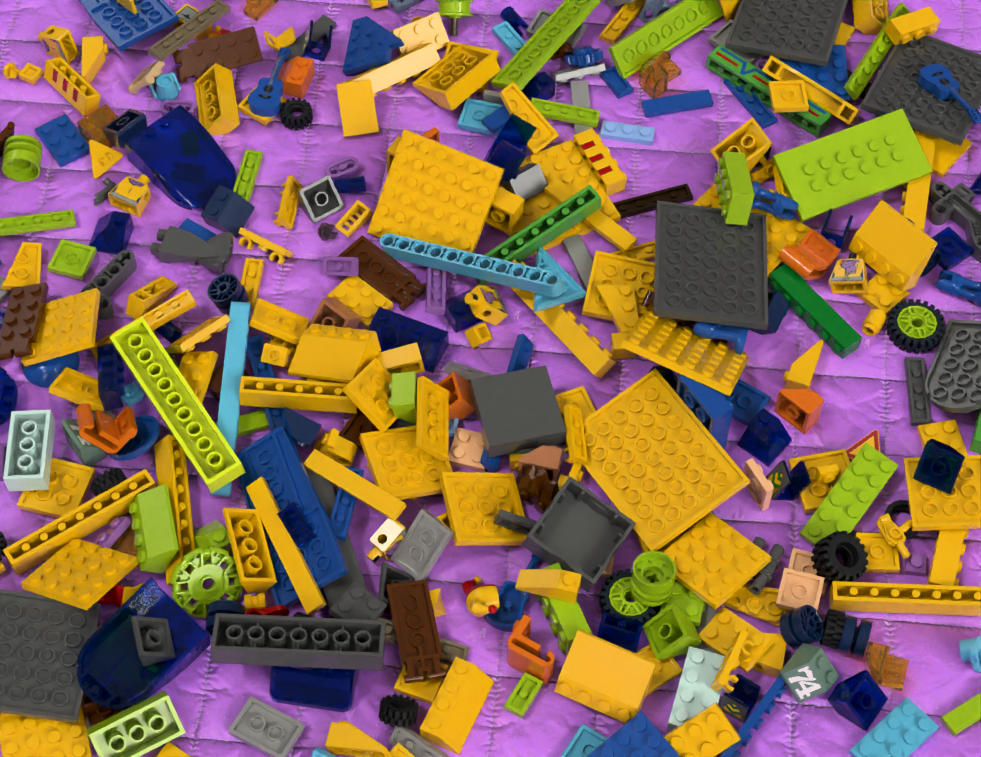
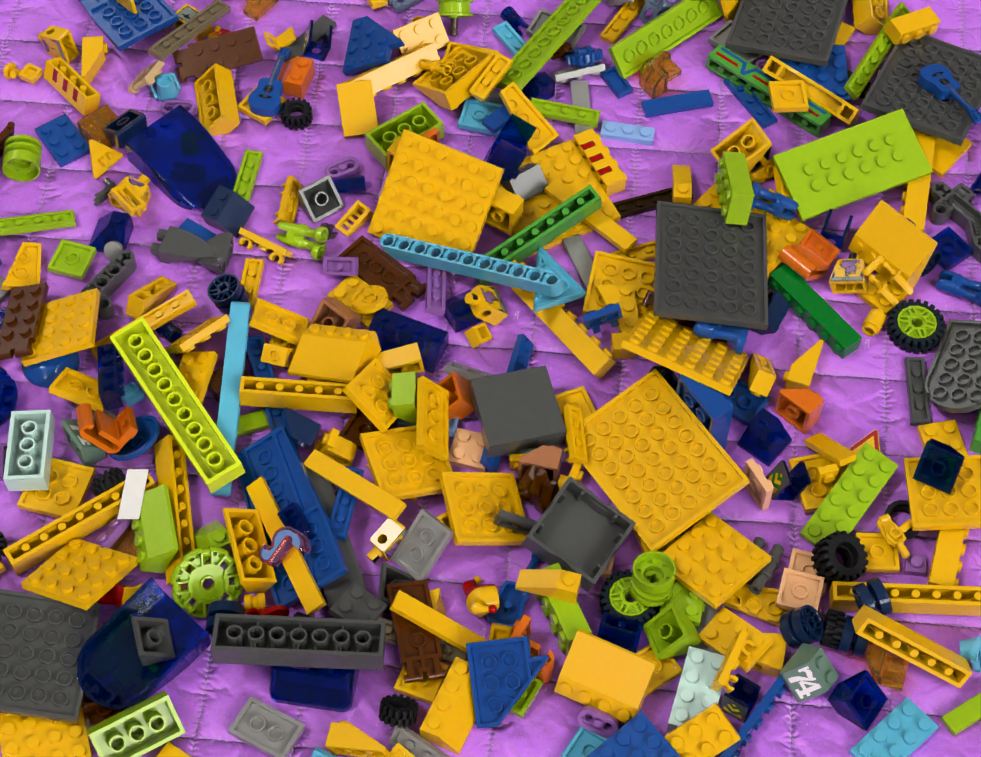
none -> light grey tile [104,241,124,260]
none -> yellow tile [110,183,147,216]
none -> white sticker [117,469,149,519]
none -> clear pink animal [259,526,311,567]
none -> lime piece [276,221,329,261]
none -> yellow tile [351,285,389,314]
none -> lime brick [365,101,444,170]
none -> yellow tile [390,590,488,653]
none -> yellow pin [421,59,451,76]
none -> blue wing [466,636,550,729]
none -> yellow plate [469,52,513,102]
none -> yellow tile [489,622,513,640]
none -> medium lavender plate [577,706,619,738]
none -> blue plate [582,303,623,334]
none -> yellow slope [672,165,692,205]
none -> yellow slope [747,353,777,397]
none -> yellow tile [804,433,856,467]
none -> dark blue wheel [852,577,892,615]
none -> yellow brick [852,605,972,688]
none -> yellow piece [862,255,914,307]

